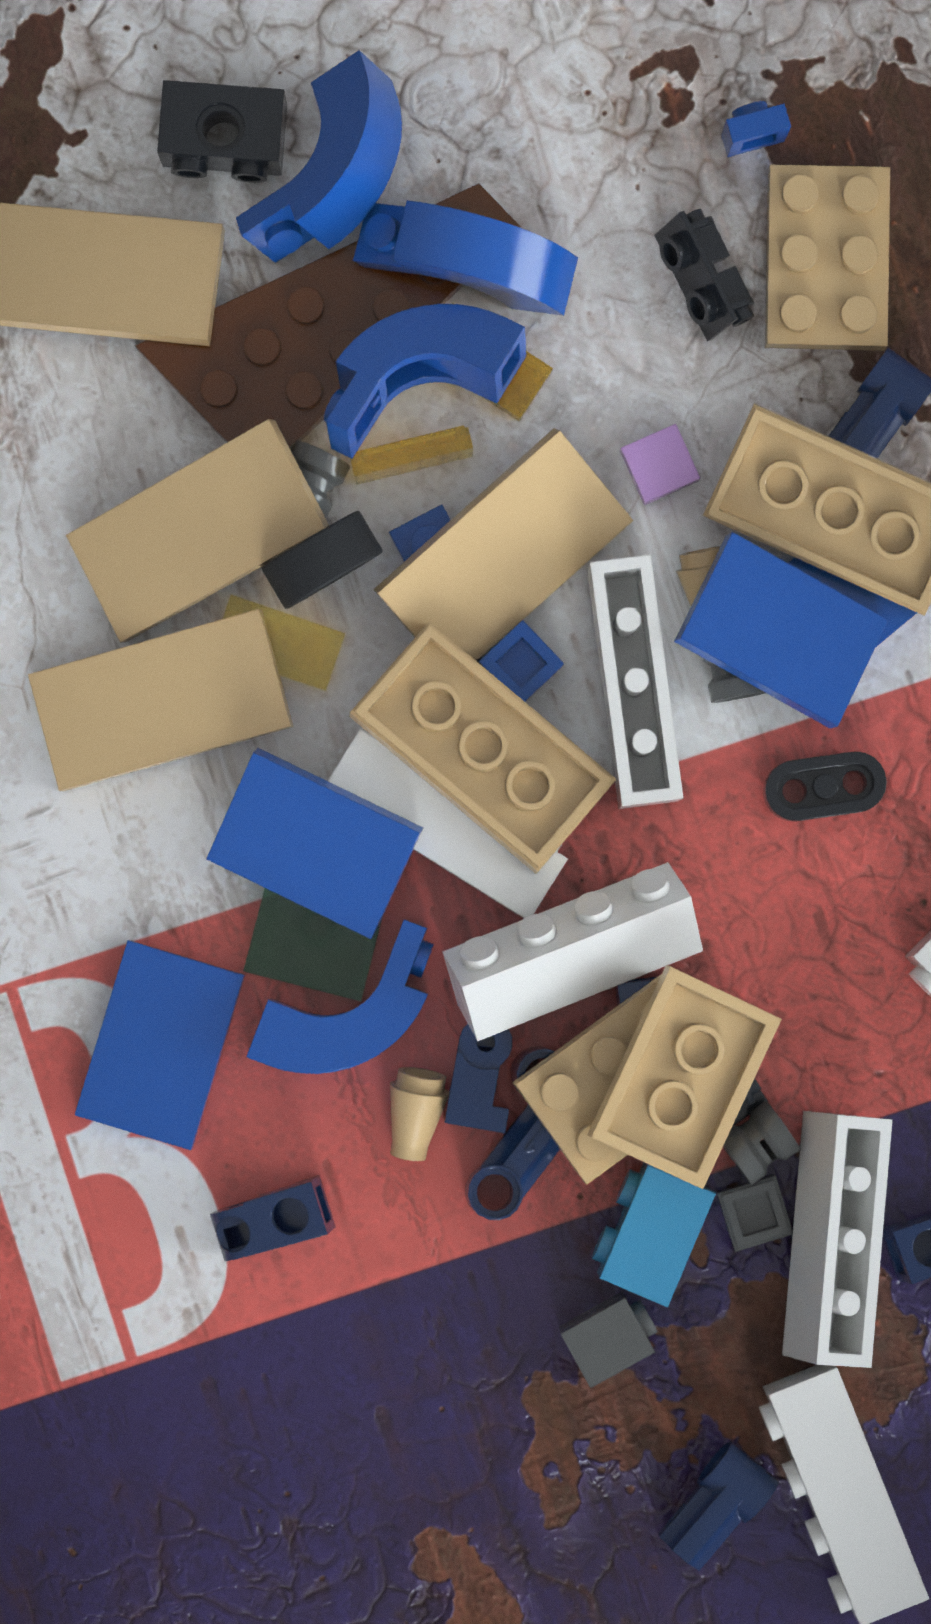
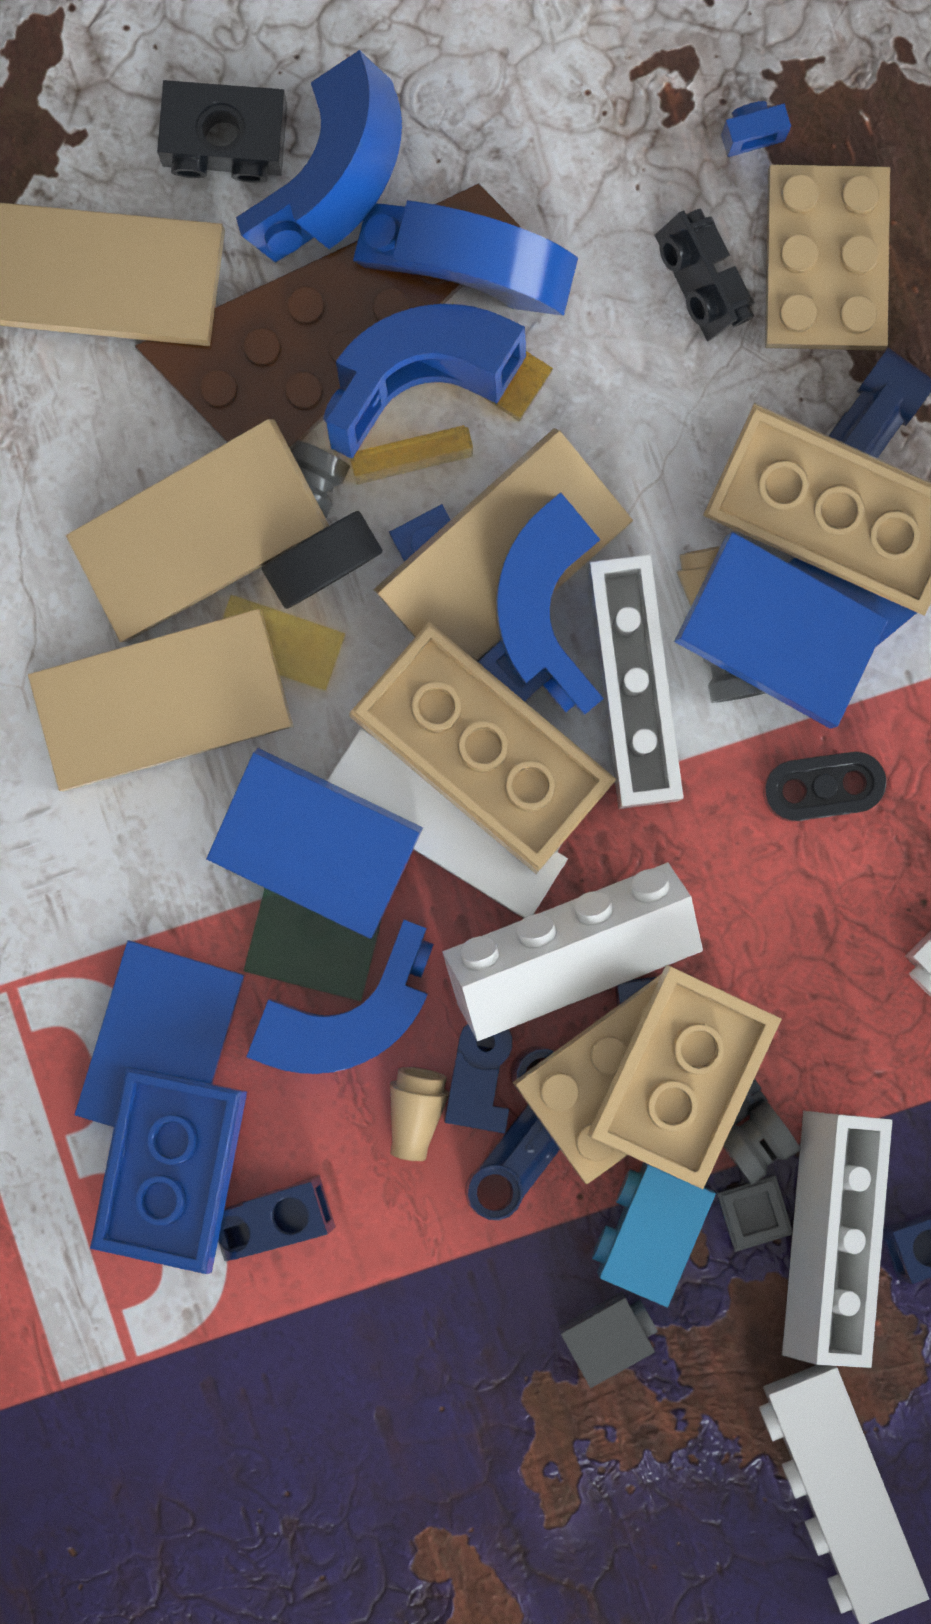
lavender tile [620,424,700,505] -> none
dark blue piece [658,1441,779,1571] -> none
none -> blue tile [90,1067,247,1274]
none -> blue arch [496,492,604,715]

